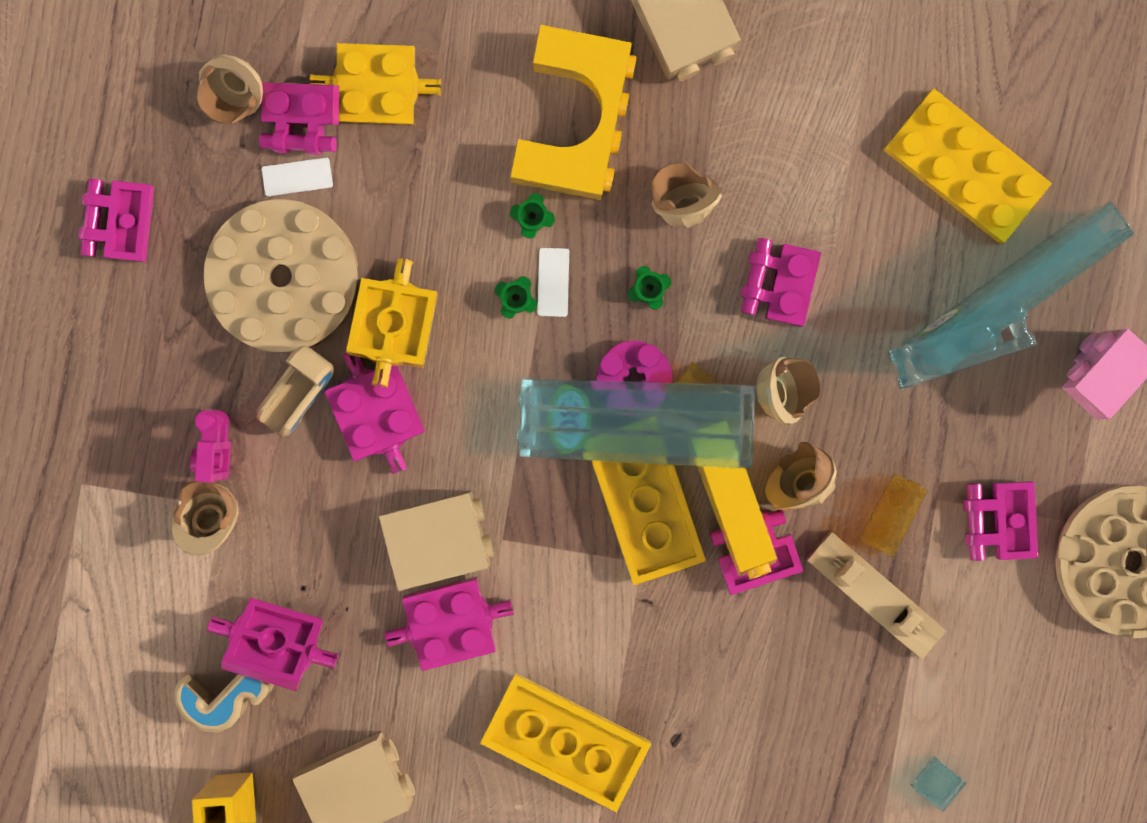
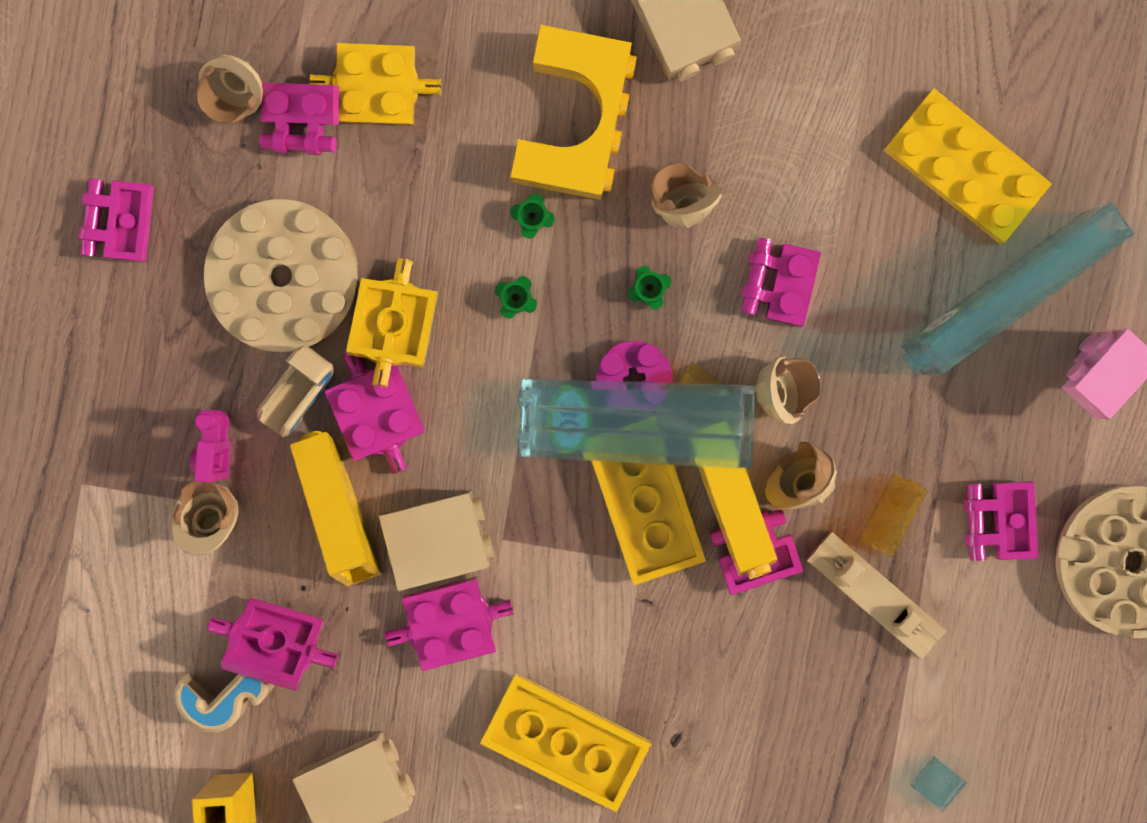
white sticker [262,158,333,197] -> none
white sticker [537,248,569,317] -> none
clear light blue plate [887,306,1037,389] -> none
none -> yellow slope [290,431,383,587]

